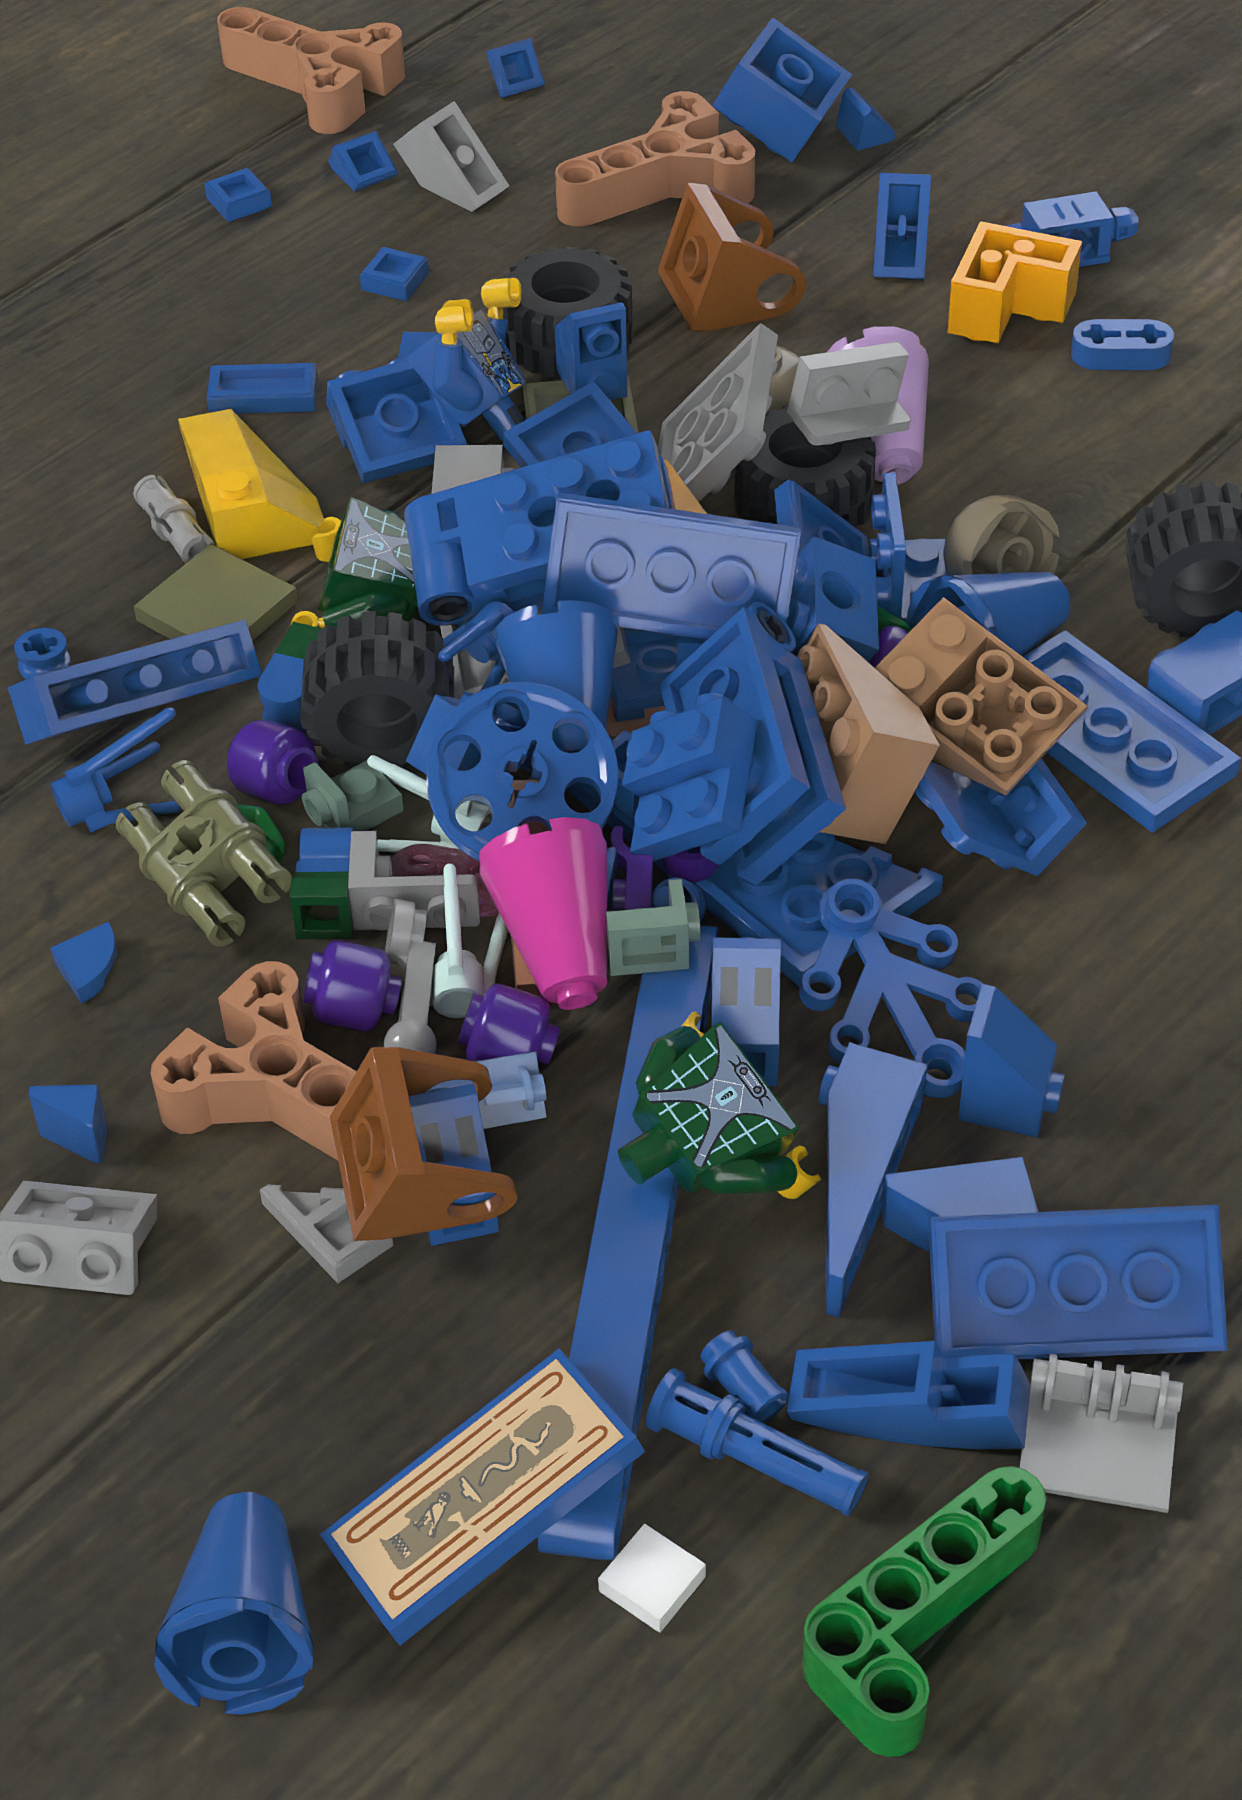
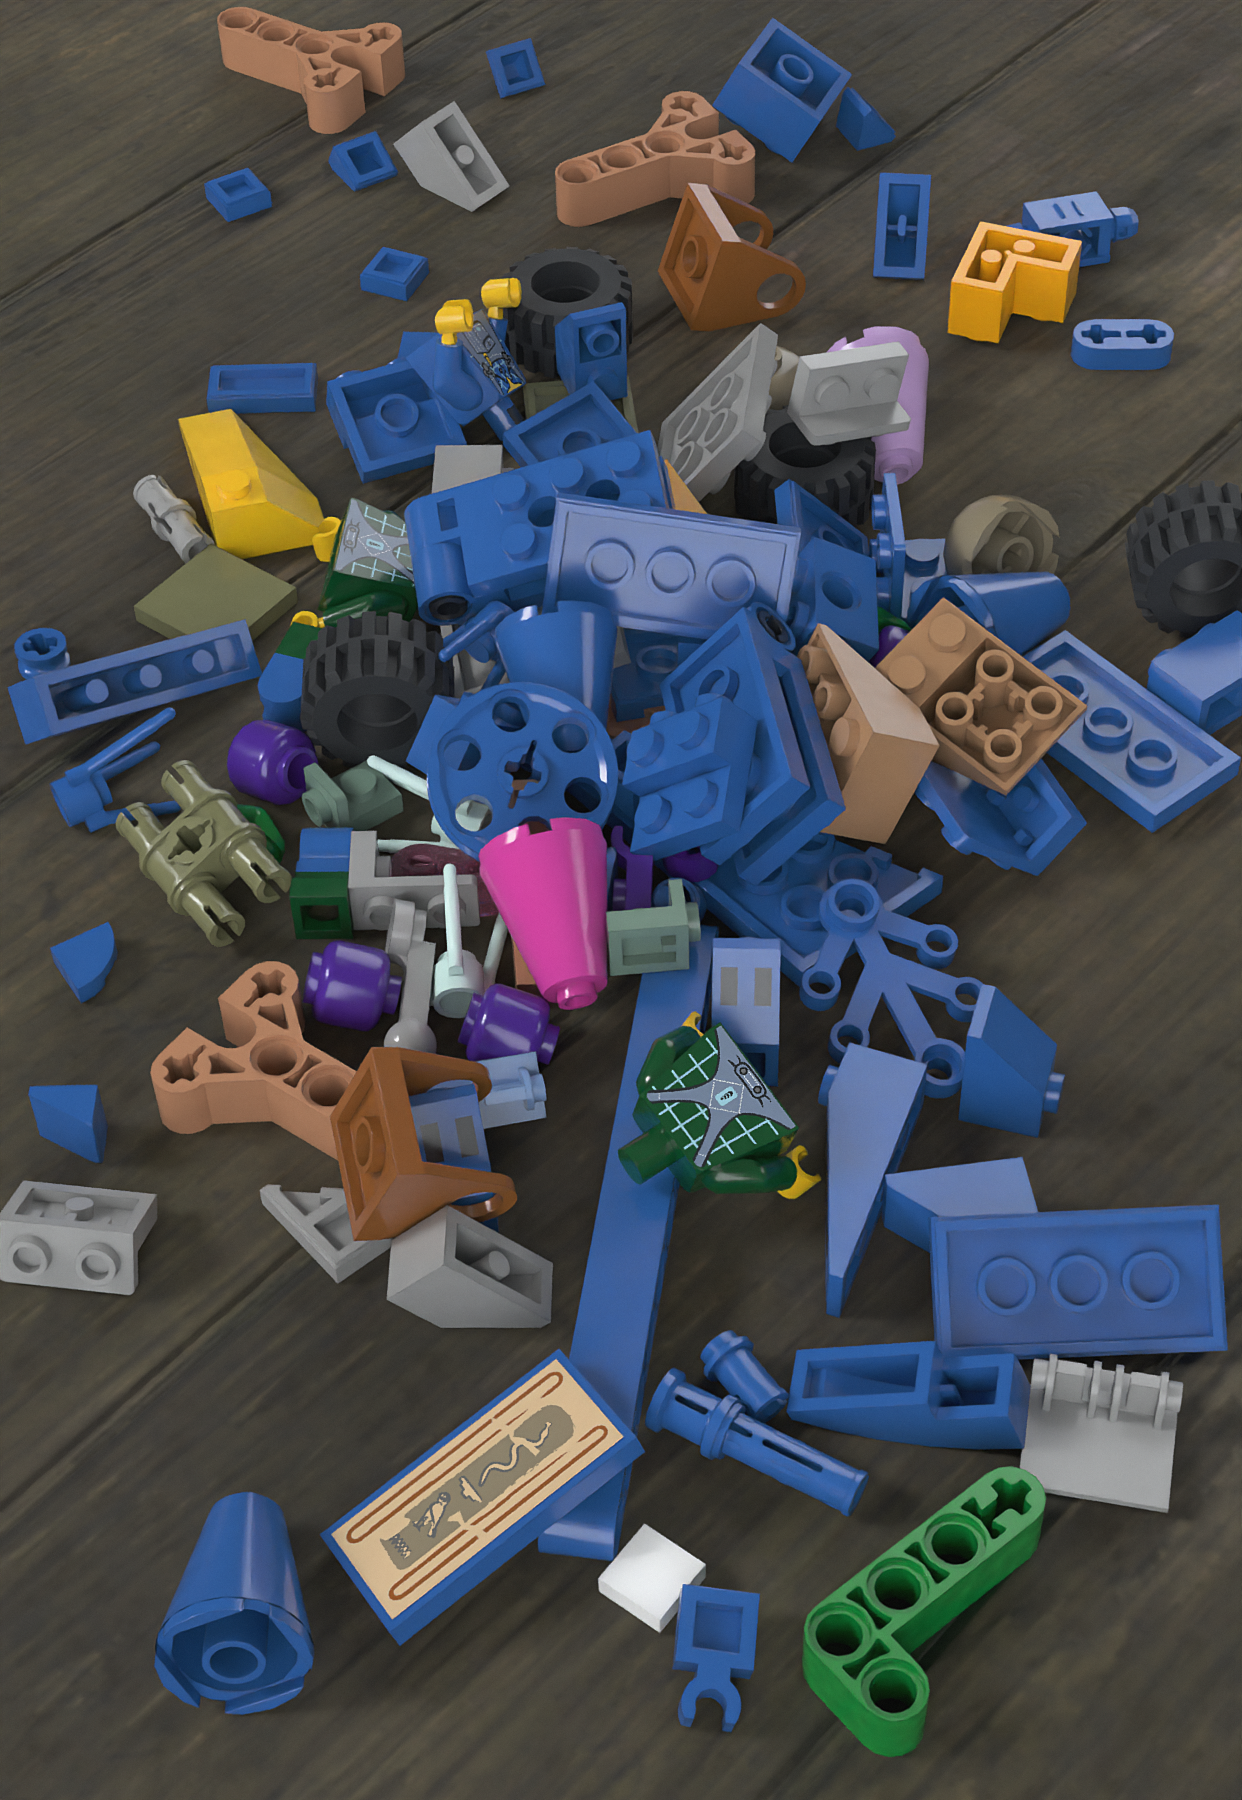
none -> light grey slope [387,1205,553,1328]
none -> blue plate [672,1584,760,1732]

